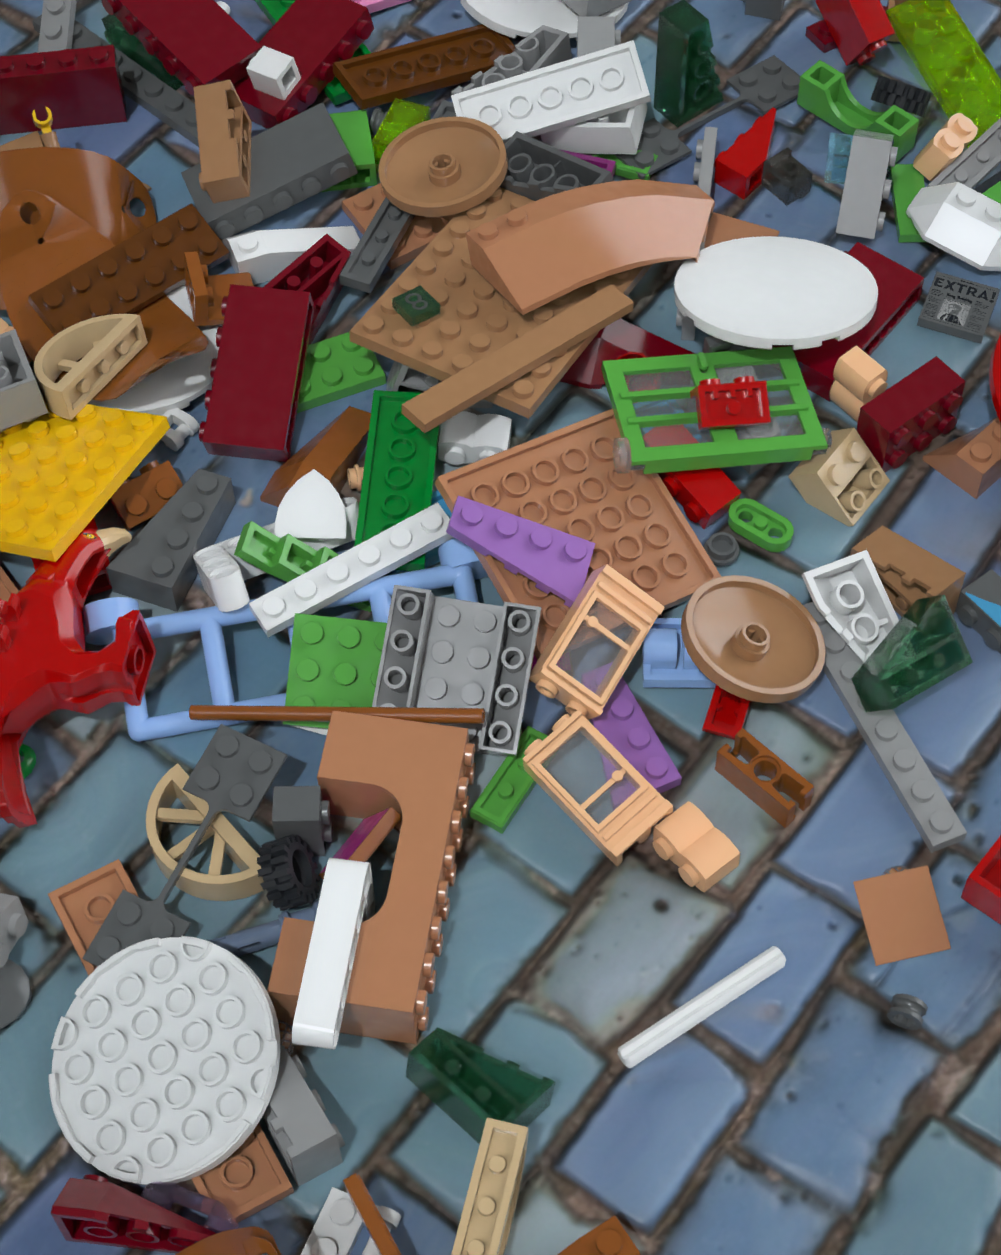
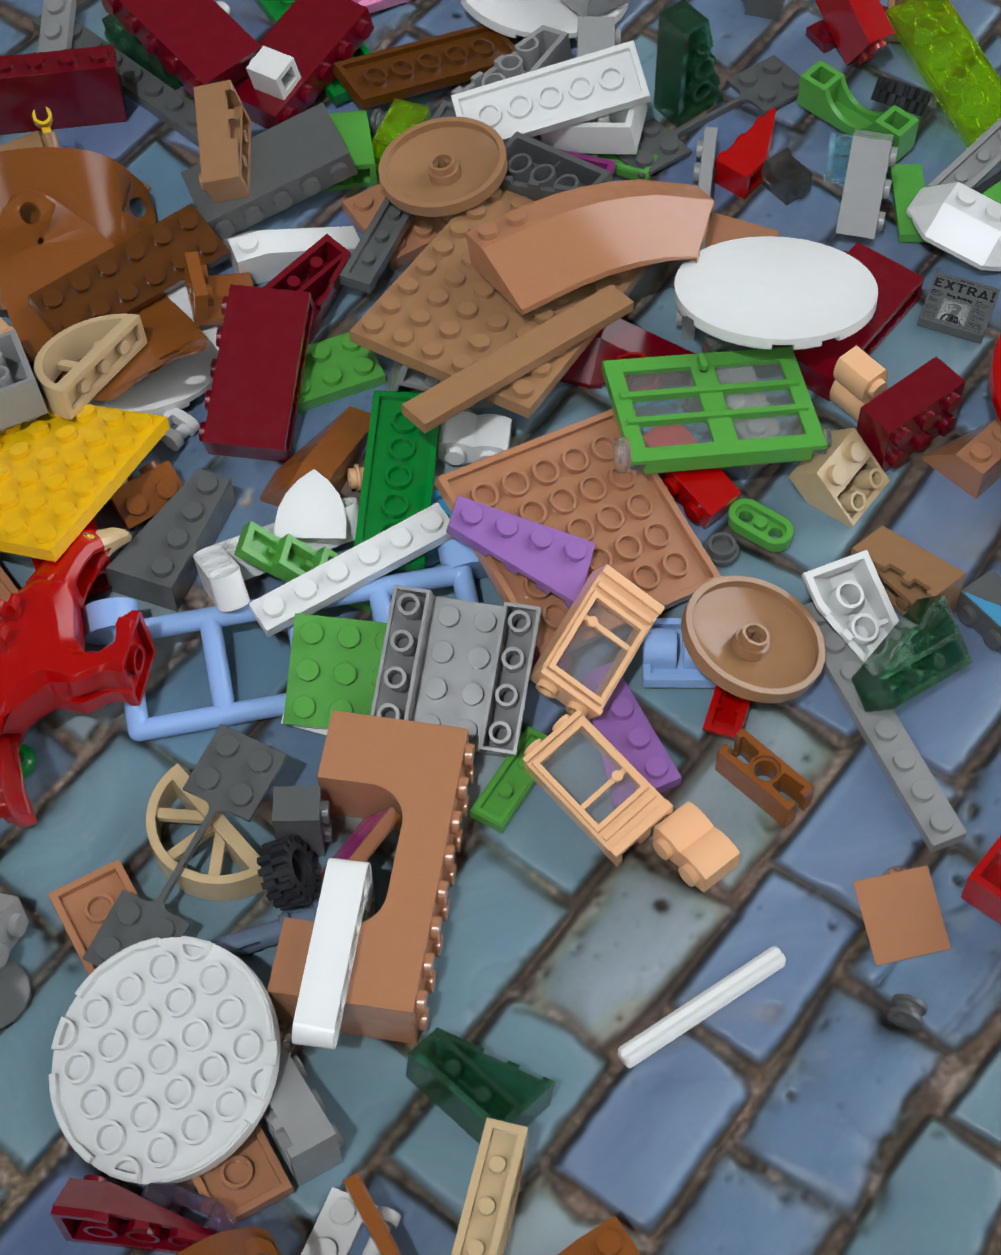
dark orange piece [189,705,485,724] -> none
clear green tile [392,285,440,327] -> none
red bracket [690,376,771,430] -> none
light nougat brick [913,113,978,181] -> none

